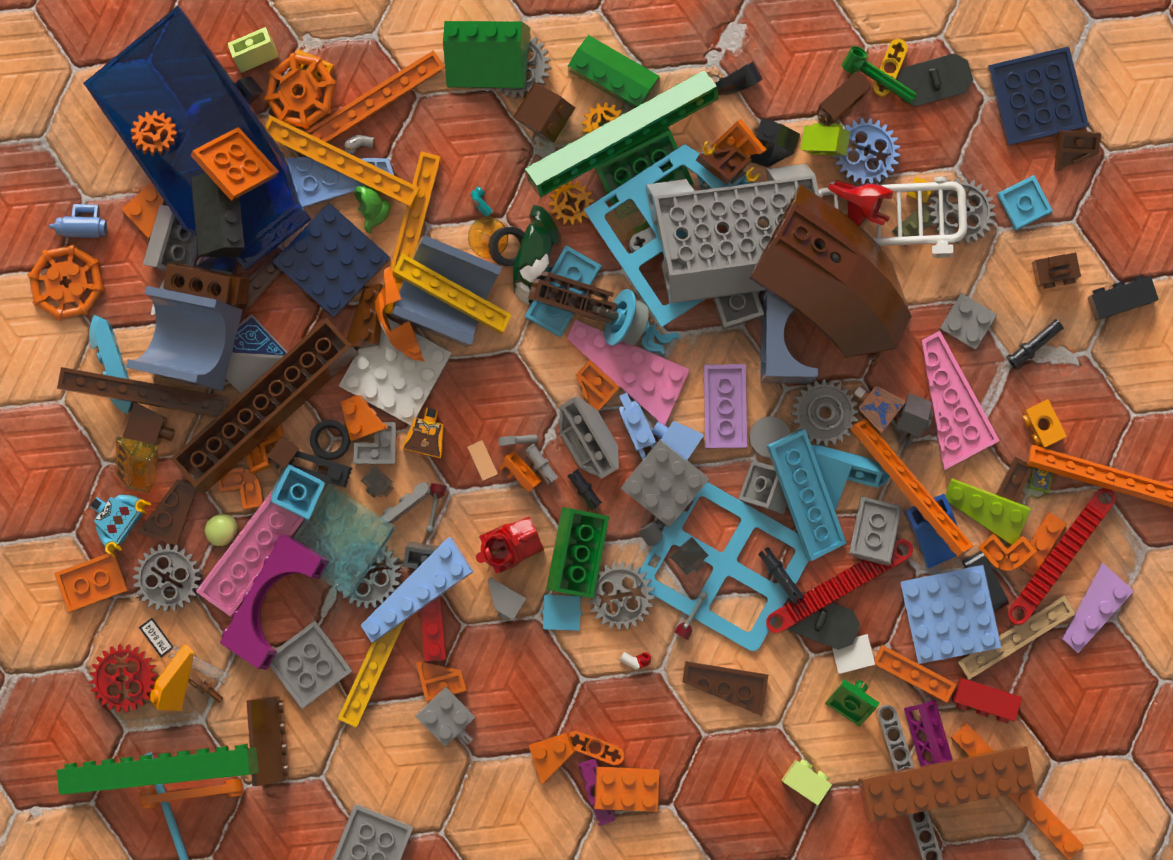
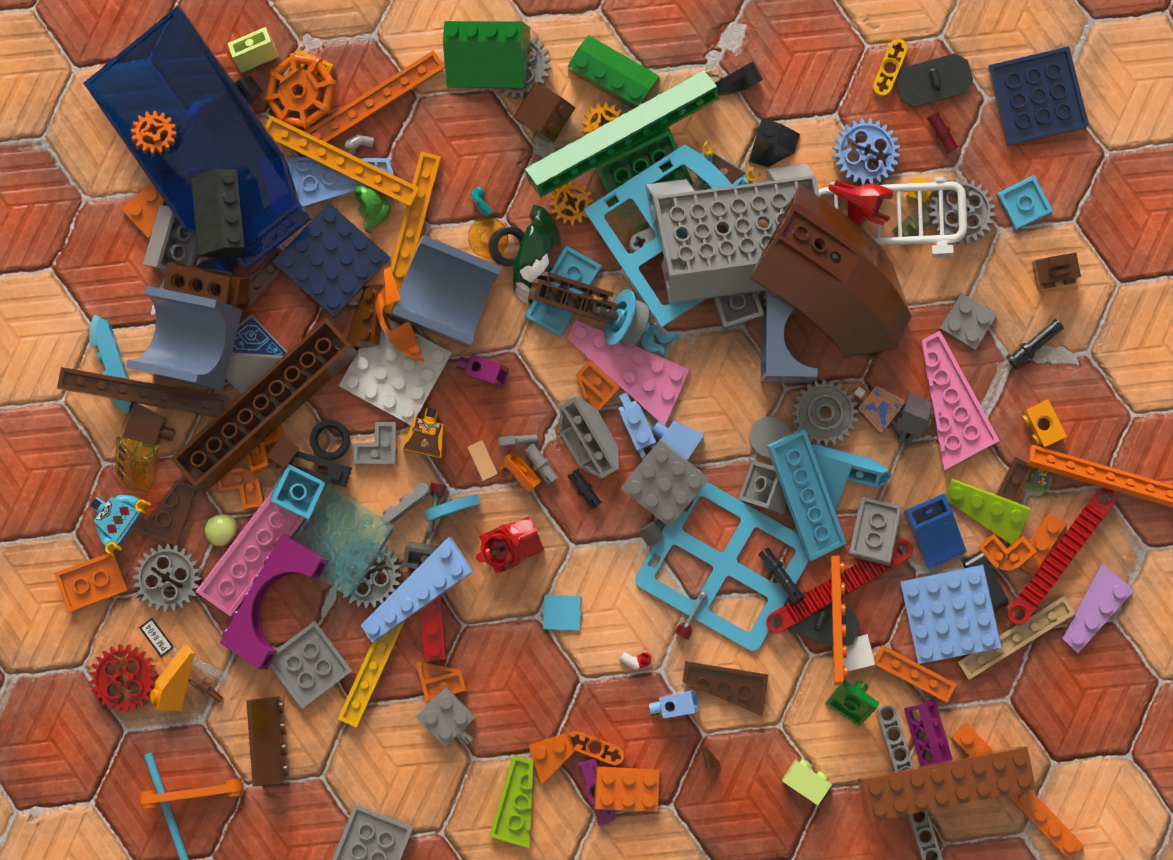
orange plate [27,244,105,321] -> none
medium blue piece [49,204,107,238] -> none
green brick [56,744,259,795] -> none
orange plate [191,127,279,201] -> none
orange wing [340,395,388,441] -> none
clear smoke brick [361,465,395,498] -> none
yellow plate [392,254,512,334] -> none
light grey slope [488,577,527,621] -> none
green slope [546,507,609,599] -> none
light grey gear [588,562,656,630] -> none
clear smoke brick [670,537,709,575] -> none
reddish brown wing [696,146,752,185] -> none
lavender plate [704,364,747,448] -> none
orange wing [711,119,767,156] -> none
lime brick [800,123,850,156] -> none
reddish brown window [817,71,871,126] -> none
green axle [842,46,917,103] -> none
orange plate [851,419,974,557] -> none
red brick [952,677,1022,724] -> none
reddish brown wing [1054,130,1101,171] -> none
black brick [1088,275,1159,321] -> none
none -> medium azure piece [424,494,481,522]
none -> magenta torso [457,355,509,389]
none -> lime wing [489,755,533,848]
none -> light blue torso [649,689,700,719]
none -> reddish brown slope [702,747,720,769]
none -> orange plate [831,556,847,685]
none -> dark red pin [927,112,959,154]

